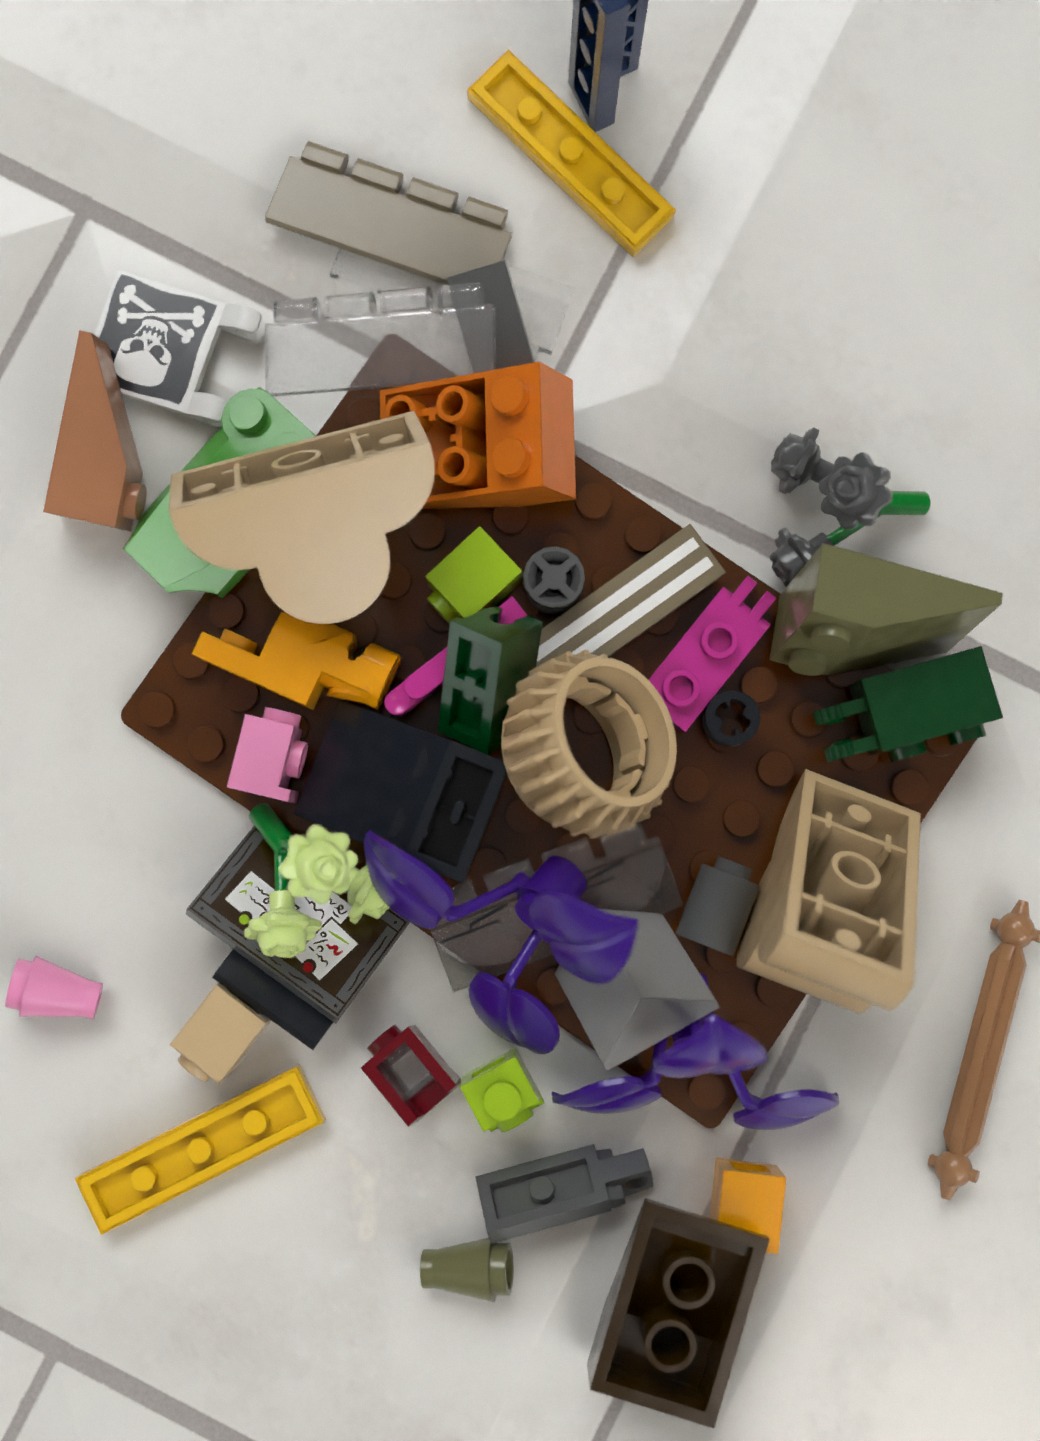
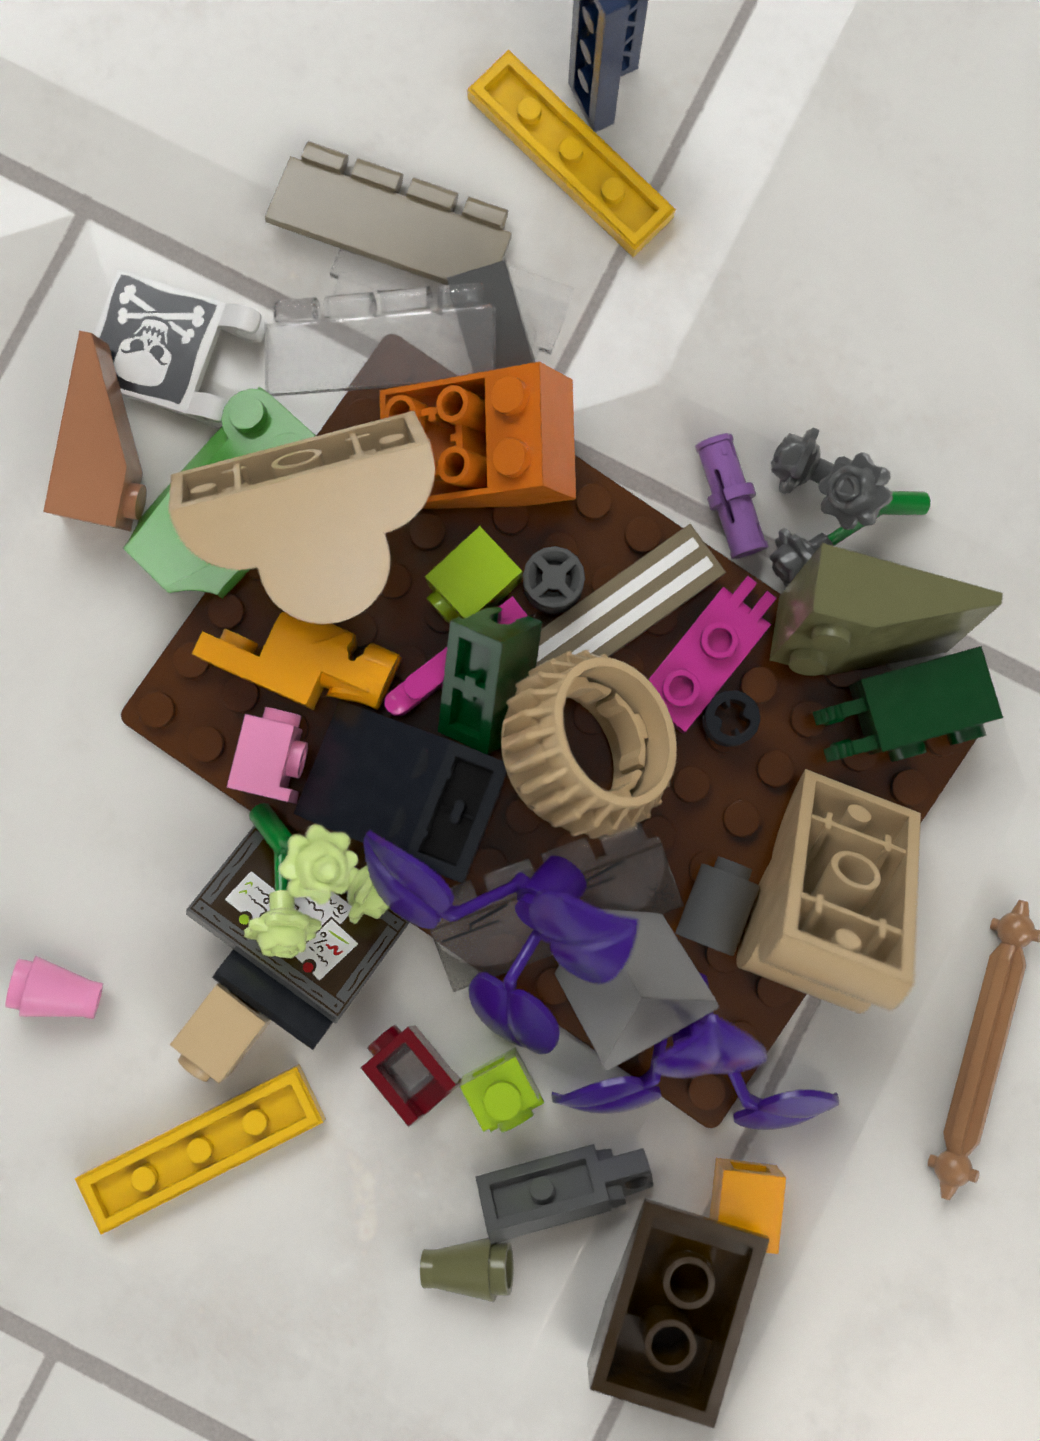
none -> medium lavender pin [695,433,769,559]

